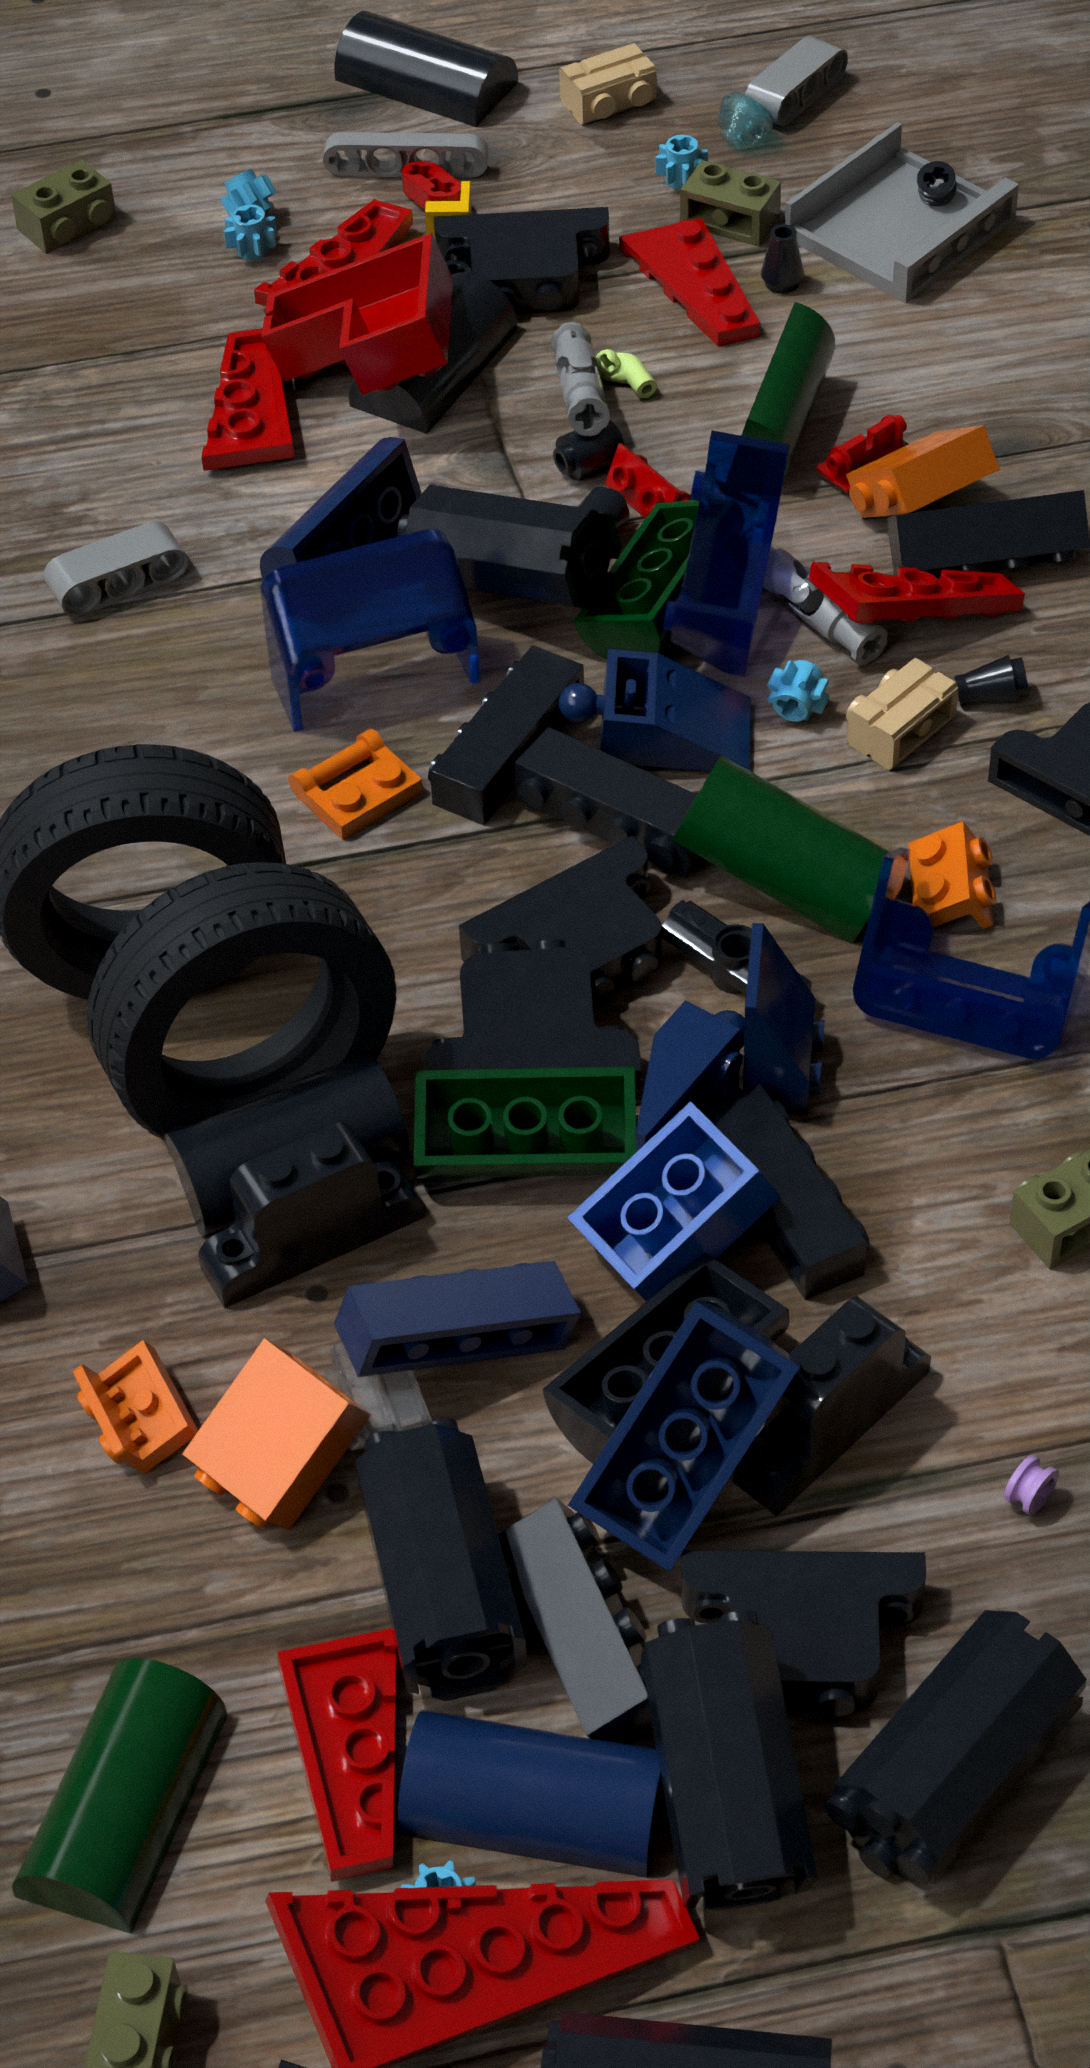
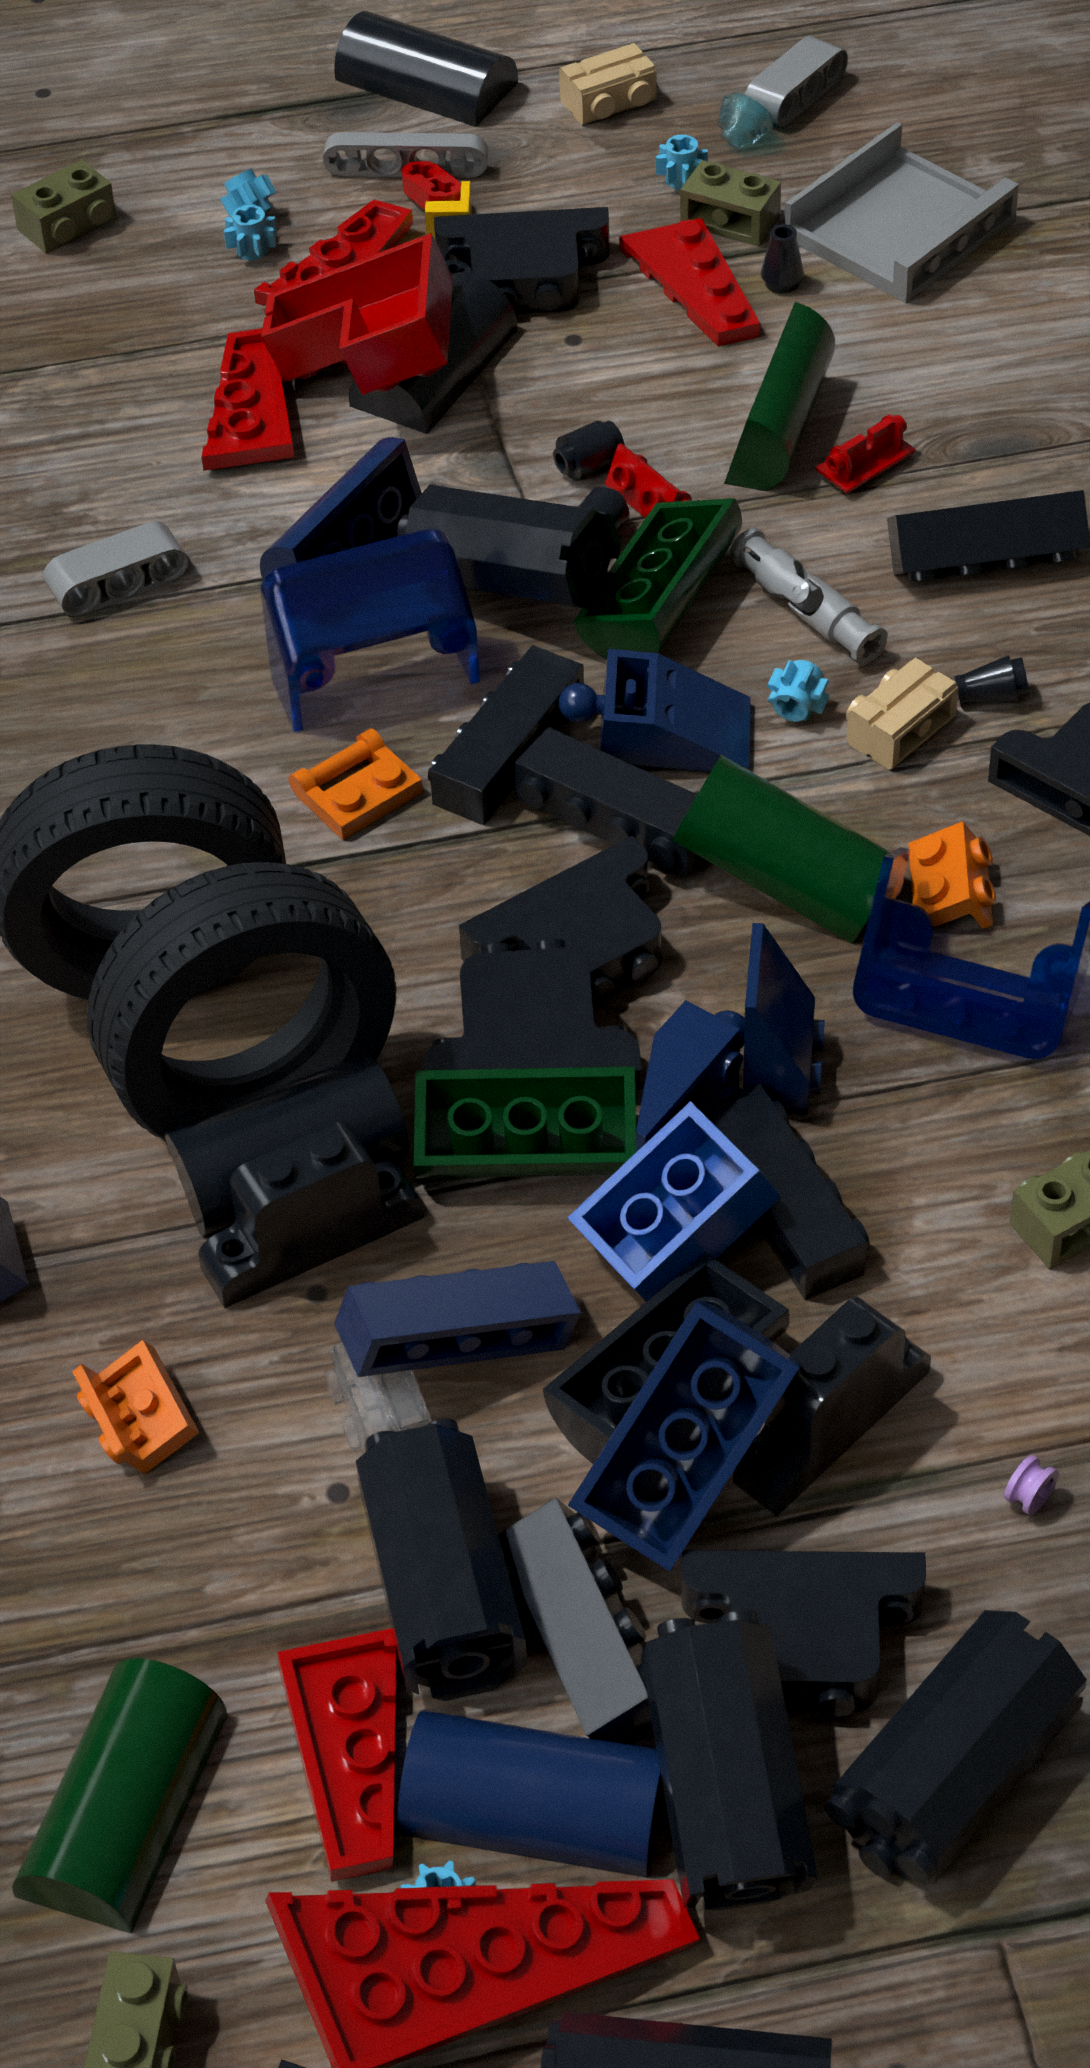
orange brick [182,1338,372,1530] -> none
light grey piece [551,322,610,436] -> none
yellowish green arm [596,349,657,399] -> none
black piece [661,900,812,995] -> none
clear blue windscreen [663,430,790,677] -> none
red wing [809,562,1025,625] -> none
orange brick [846,425,1000,518] -> none
black bush [917,161,957,206] -> none

